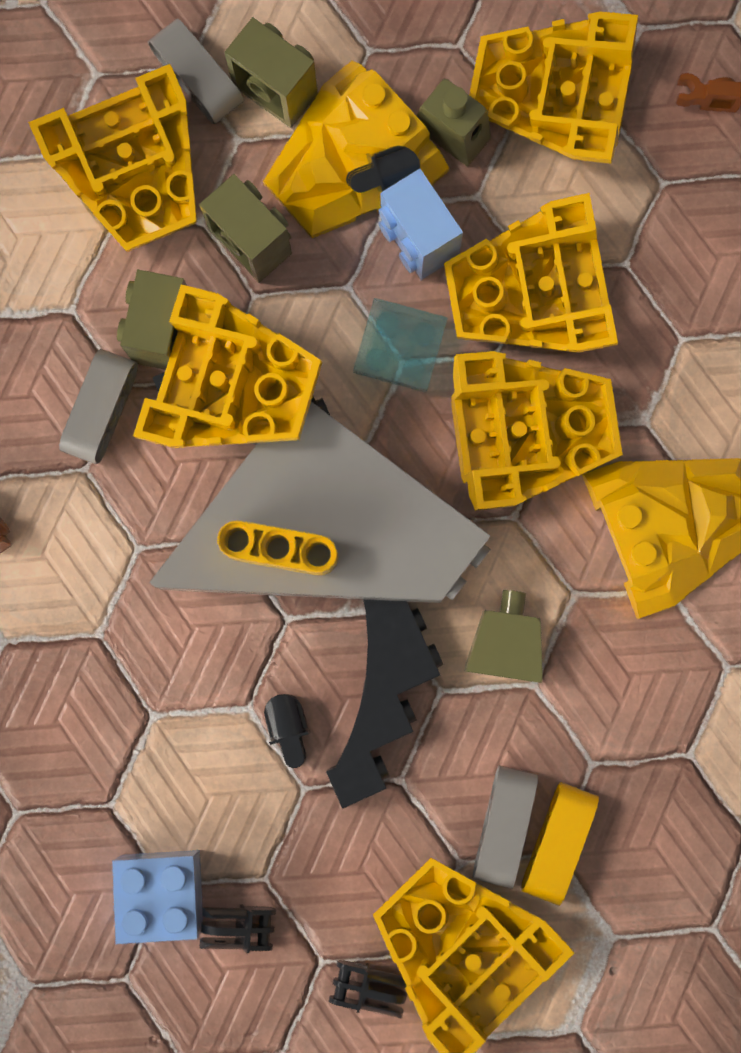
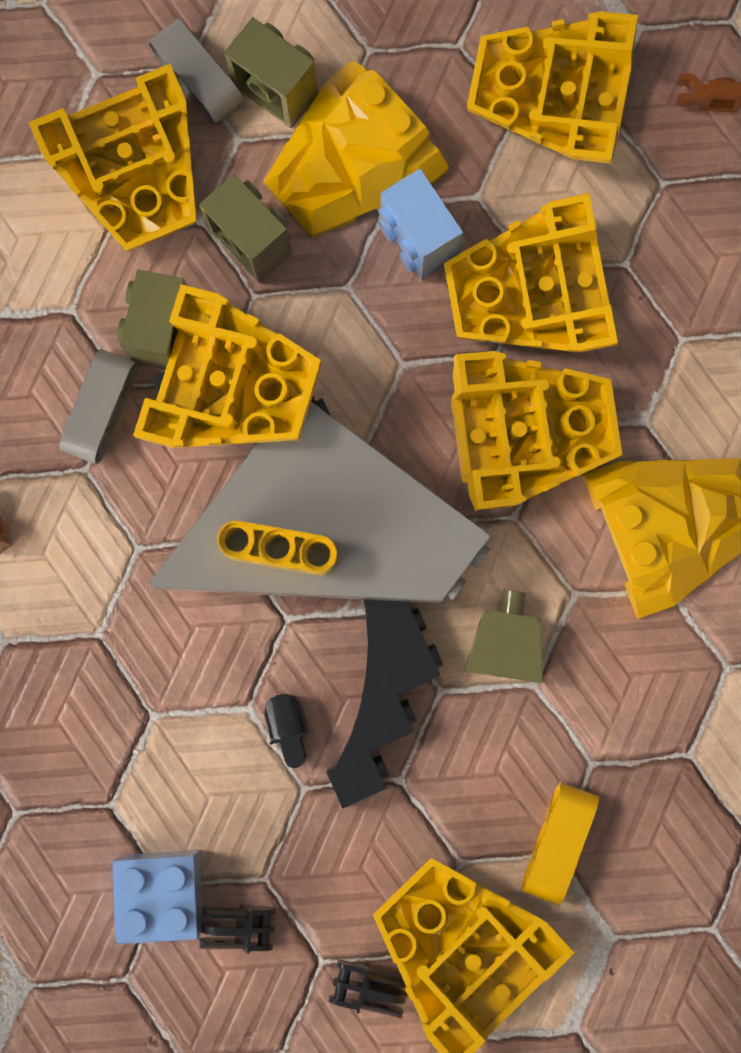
black arm [346,145,420,193] -> none
clear light blue plate [353,298,448,393] -> none
olive torso [416,79,491,167] -> none
light grey beam [473,765,538,889] -> none

